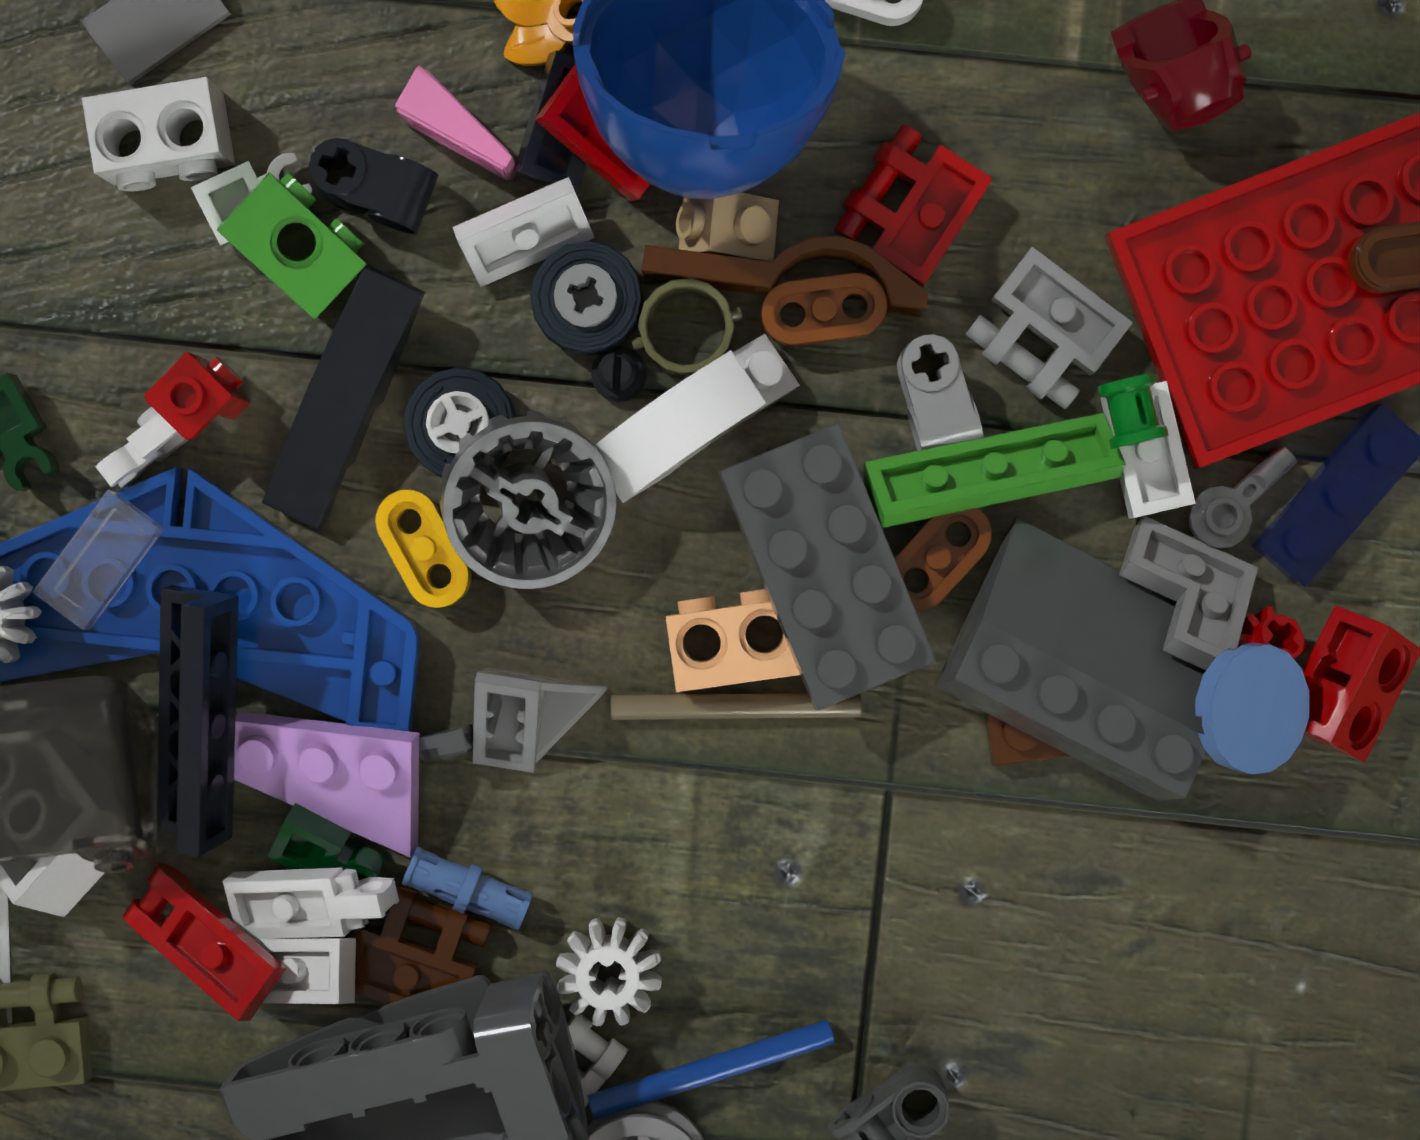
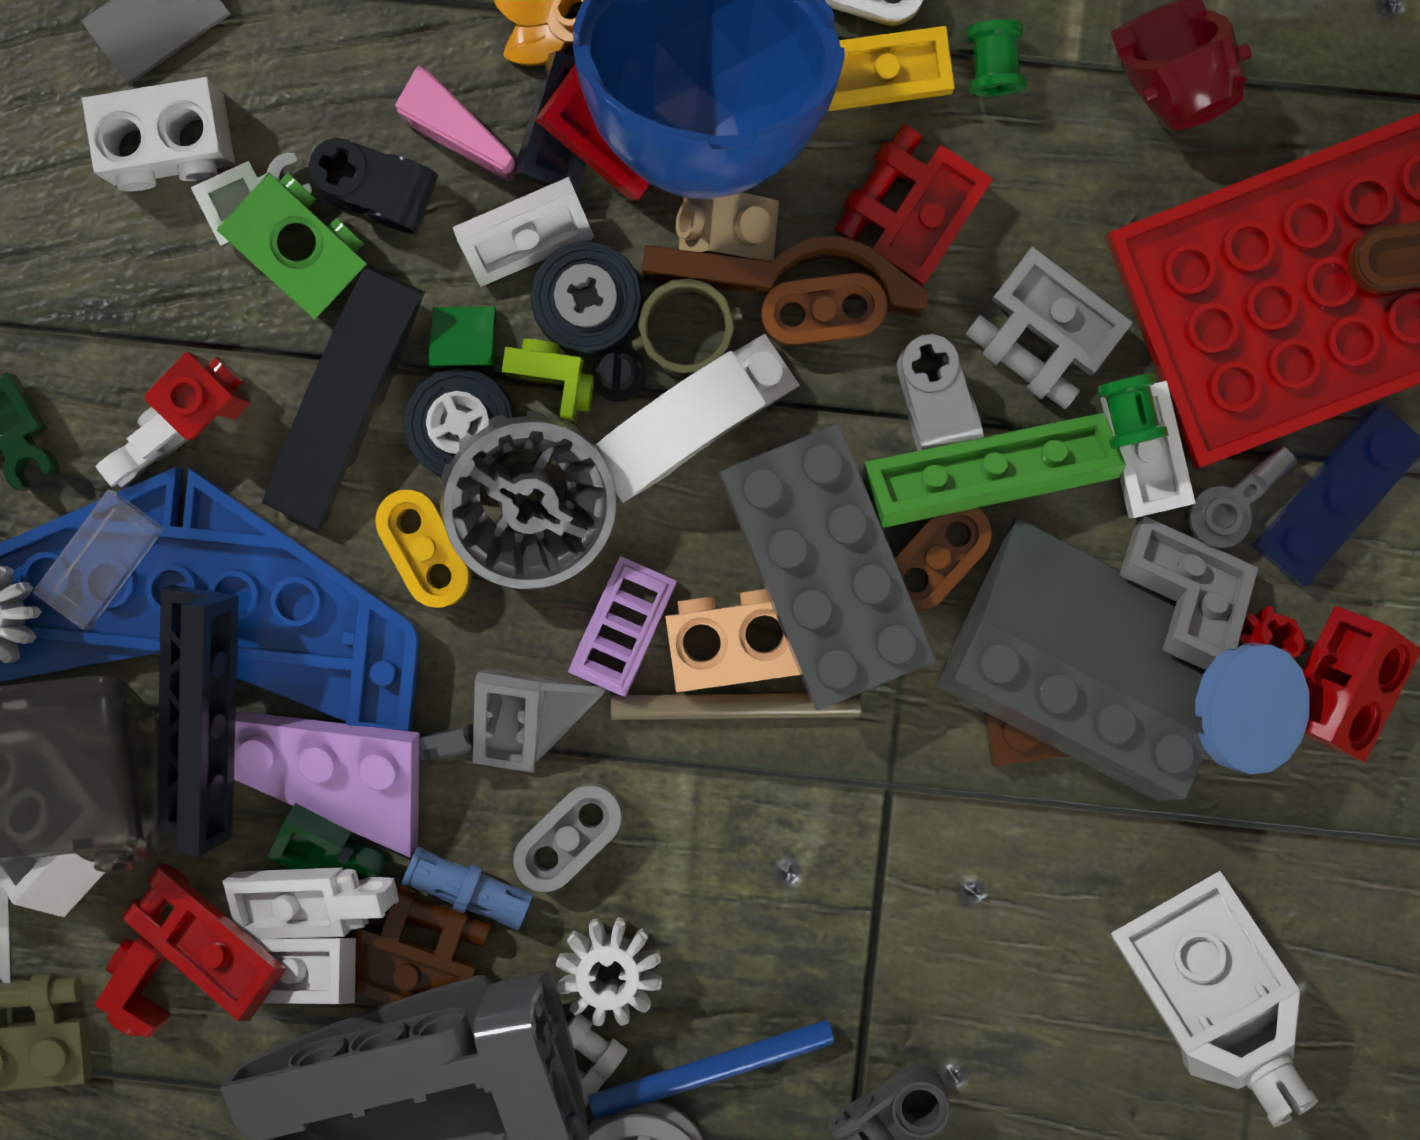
none -> red bracket [94,937,171,1038]
none -> green slope [429,306,497,370]
none -> lime bracket [502,339,594,425]
none -> light grey plate [513,783,623,892]
none -> lavender slope [568,556,677,697]
none -> yellow plate [827,26,954,112]
none -> green bush [966,19,1027,97]
none -> white plate [1111,871,1318,1127]

